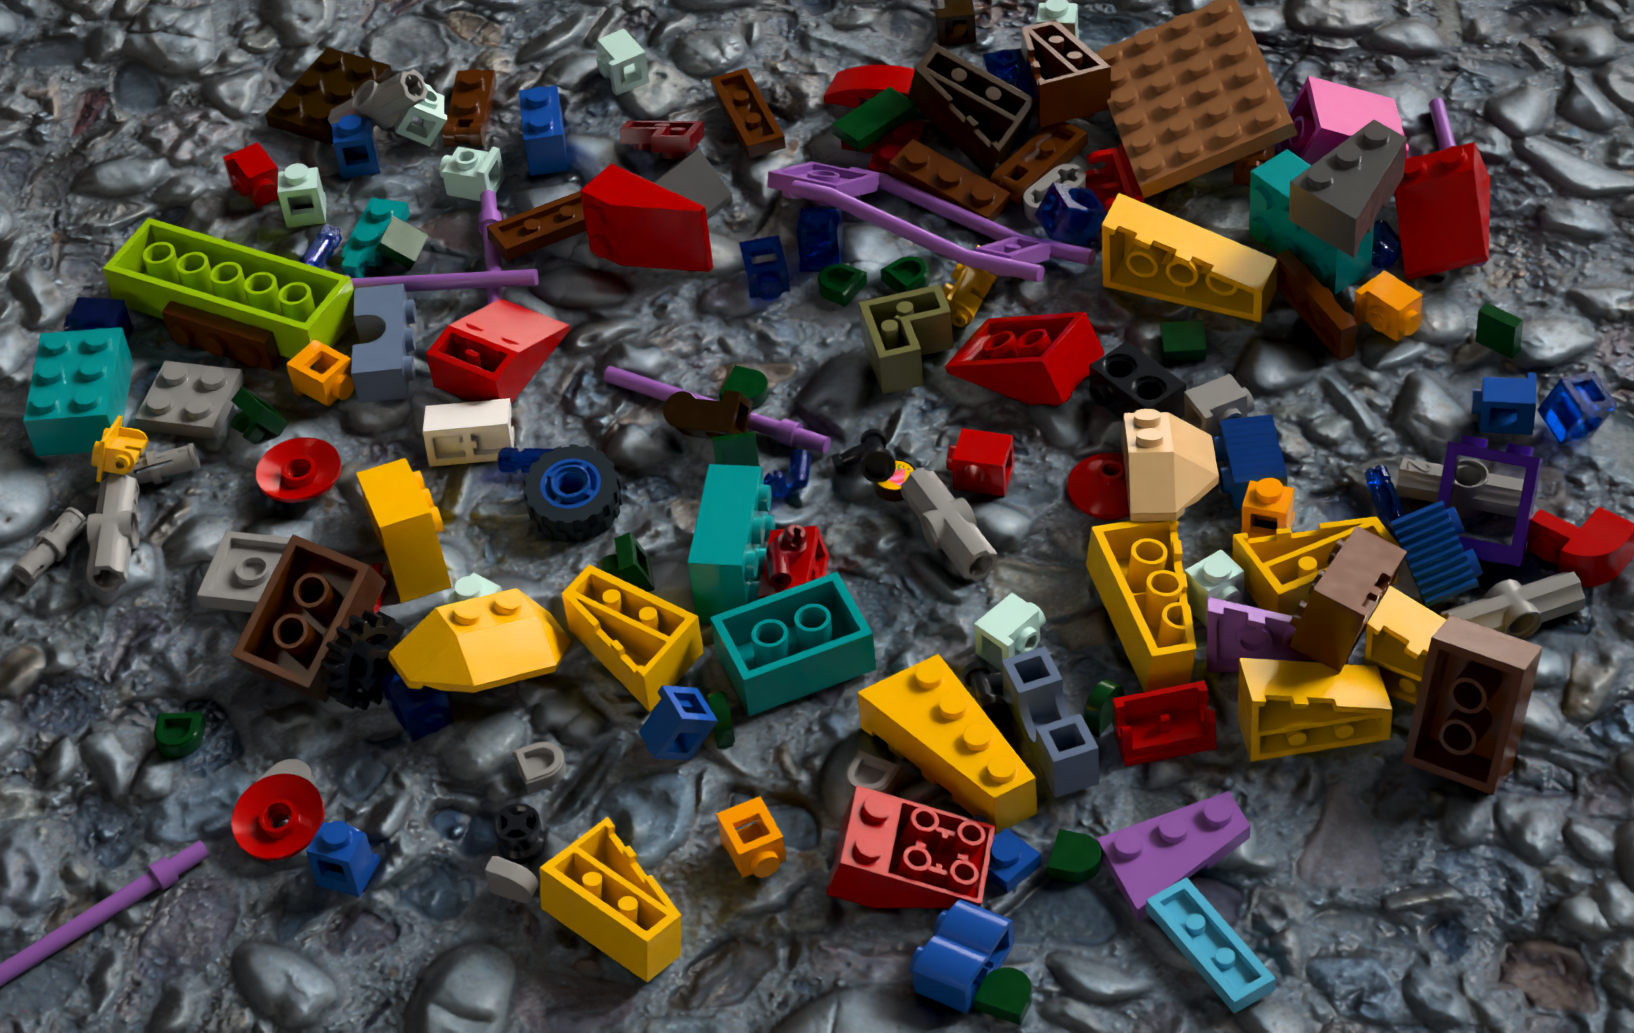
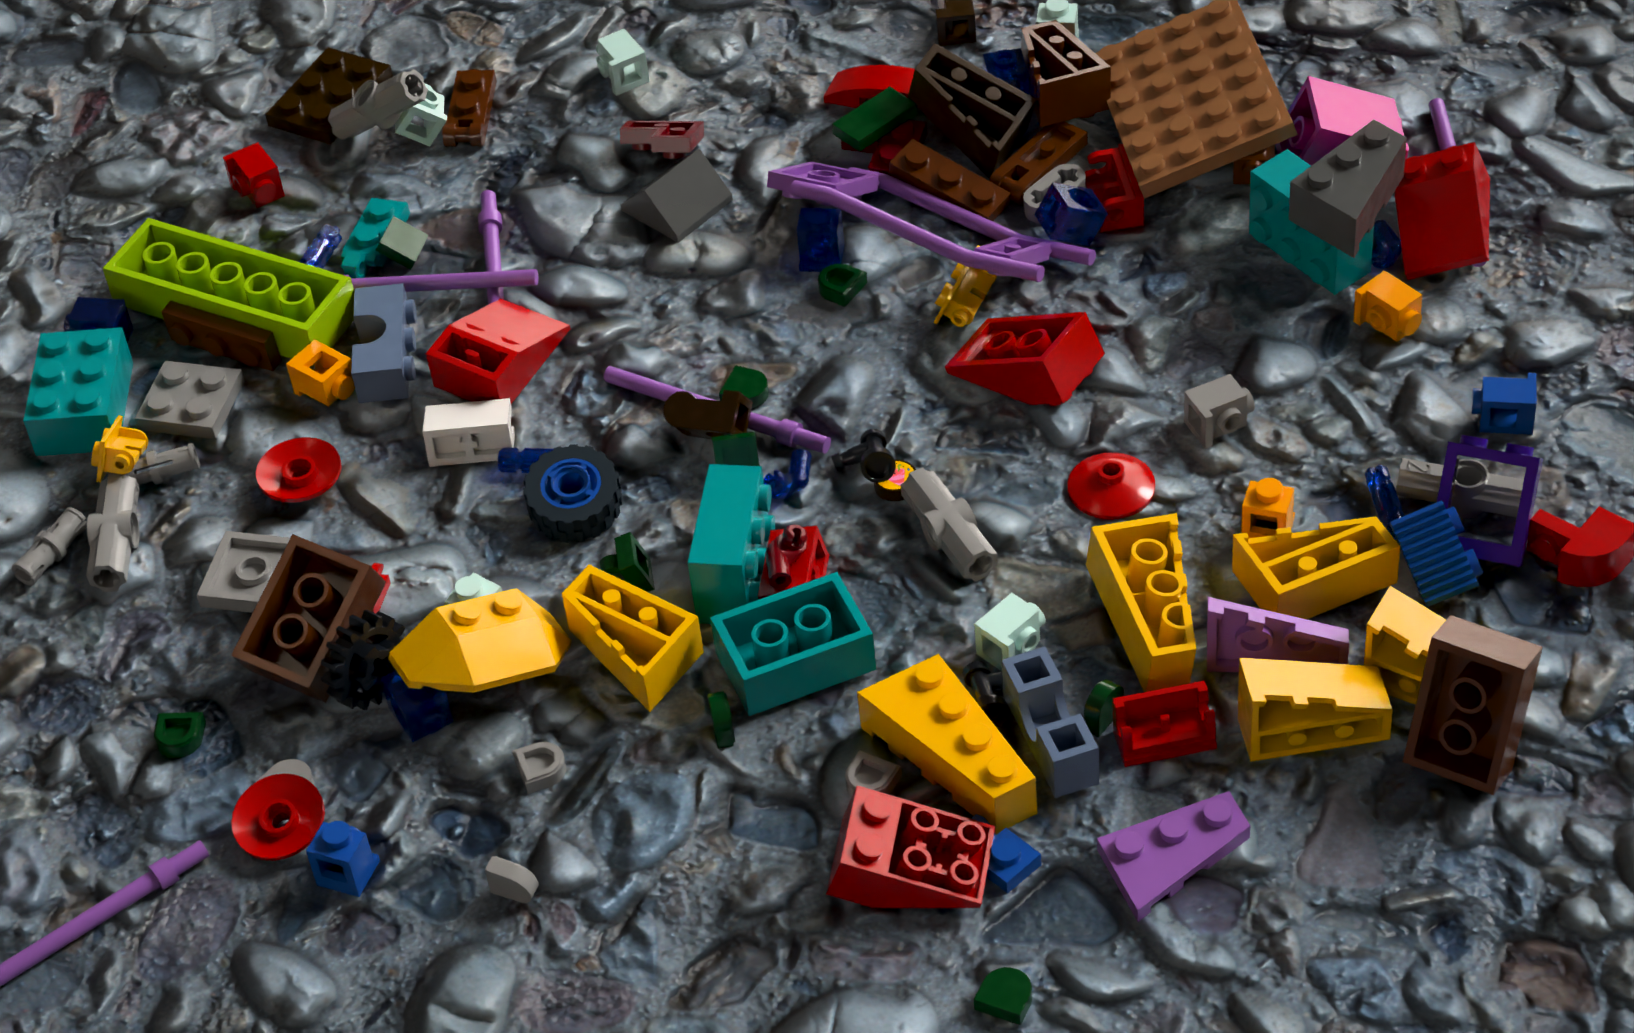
dark green tile [230,387,289,444] -> none
light aqua brick [277,163,326,228] -> none
blue brick [332,114,380,179] -> none
yellow wedge [356,458,452,603] -> none
light aqua brick [440,147,505,201] -> none
reddish brown plate [487,191,587,261] -> none
black wheel [493,803,545,864] -> none
blue brick [519,85,569,176] -> none
yellow wedge [540,817,681,982] -> none
red slope [580,163,714,272] -> none
blue brick [639,685,718,760] -> none
reddish brown plate [711,68,786,158] -> none
light orange brick [716,796,786,878] -> none
clear blue brick [739,235,790,301] -> none
olive brick [859,284,953,395] -> none
dark green tile [880,256,930,293] -> none
blue brick [909,899,1014,1014] -> none
red brick [946,428,1015,497] -> none
dark green tile [1047,829,1101,882] -> none
black brick [1089,341,1186,422] -> none
yellow wedge [1102,193,1278,323] -> none
tan wedge [1121,409,1219,521] -> none
medium azure plate [1146,877,1276,1014] -> none
dark green tile [1160,320,1207,363] -> none
light aqua brick [1185,549,1248,627] -> none
blue brick [1212,414,1287,510] -> none
reddish brown plate [1275,249,1358,361] -> none
reddish brown wedge [1289,526,1407,673] -> none
light grey piece [1441,571,1586,640] -> none
dark green tile [1475,302,1523,359] -> none
clear blue brick [1537,370,1617,444] -> none

